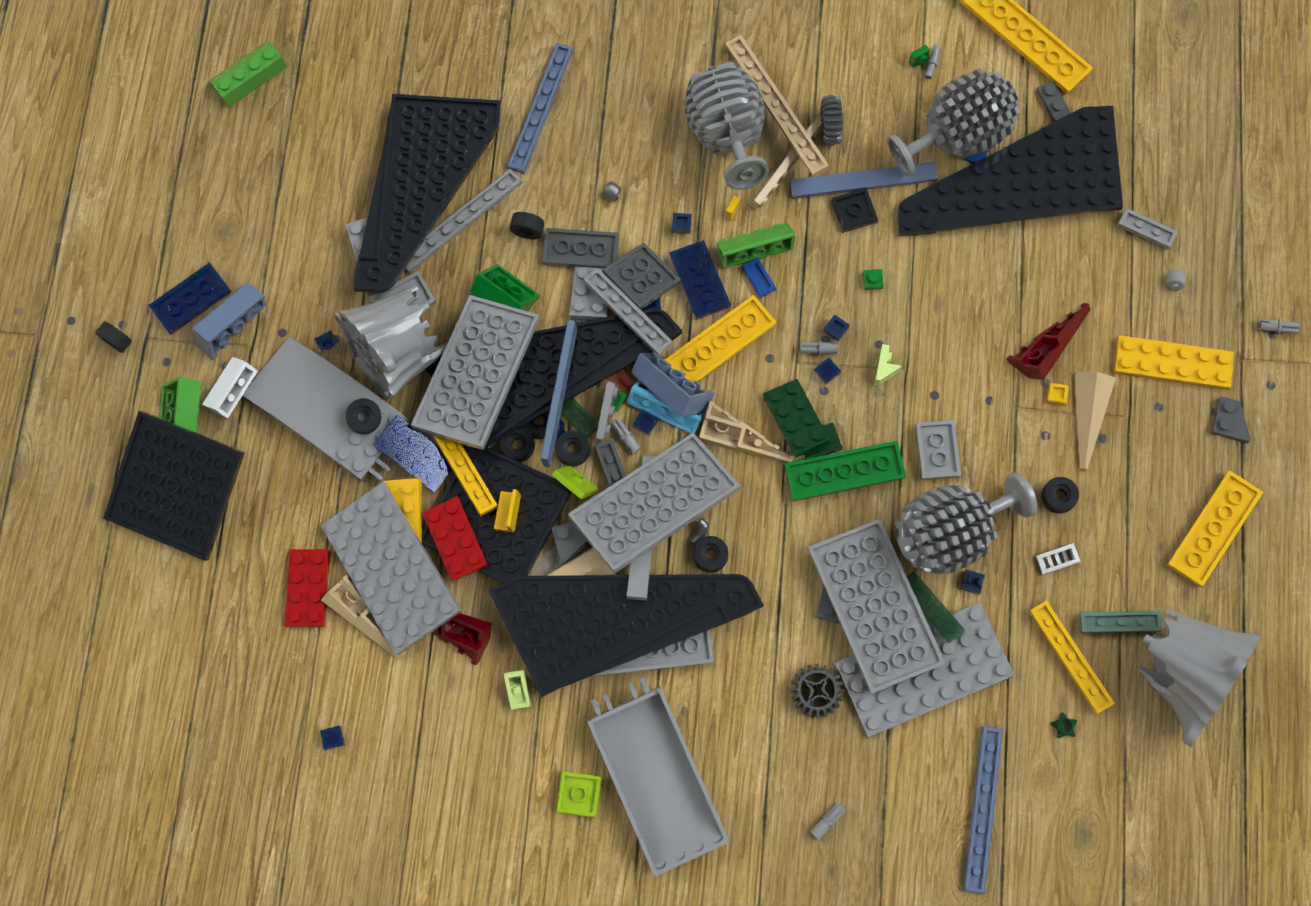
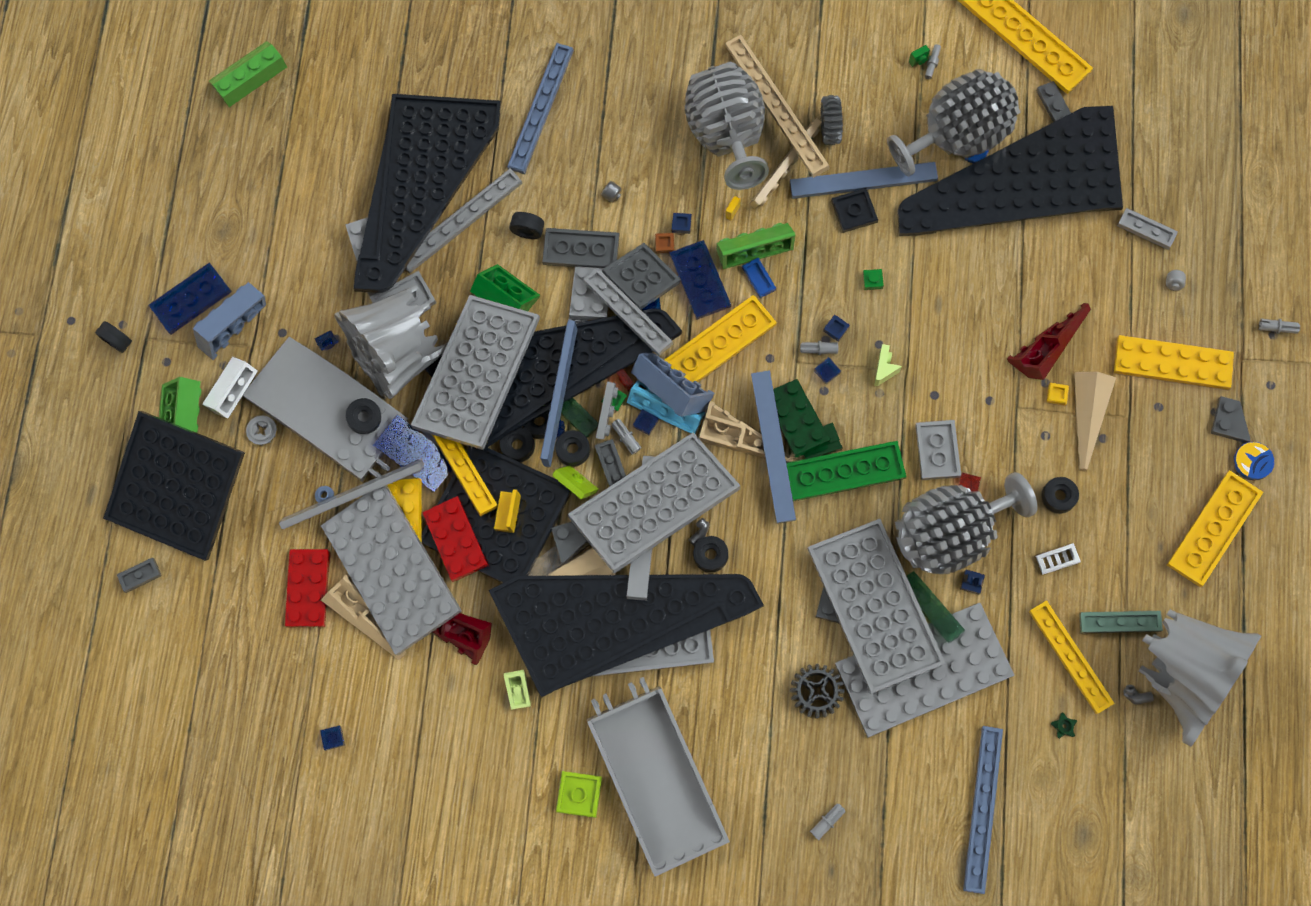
none -> dark grey plate [117,558,162,593]
none -> light grey gear [246,415,277,446]
none -> light grey tile [279,459,424,529]
none -> sand blue plate [315,486,334,503]
none -> dark orange plate [655,233,674,254]
none -> sand blue tile [751,370,796,524]
none -> clear red tile [959,472,981,492]
none -> flat silver arm [1123,685,1154,704]
none -> tile [1234,442,1274,480]

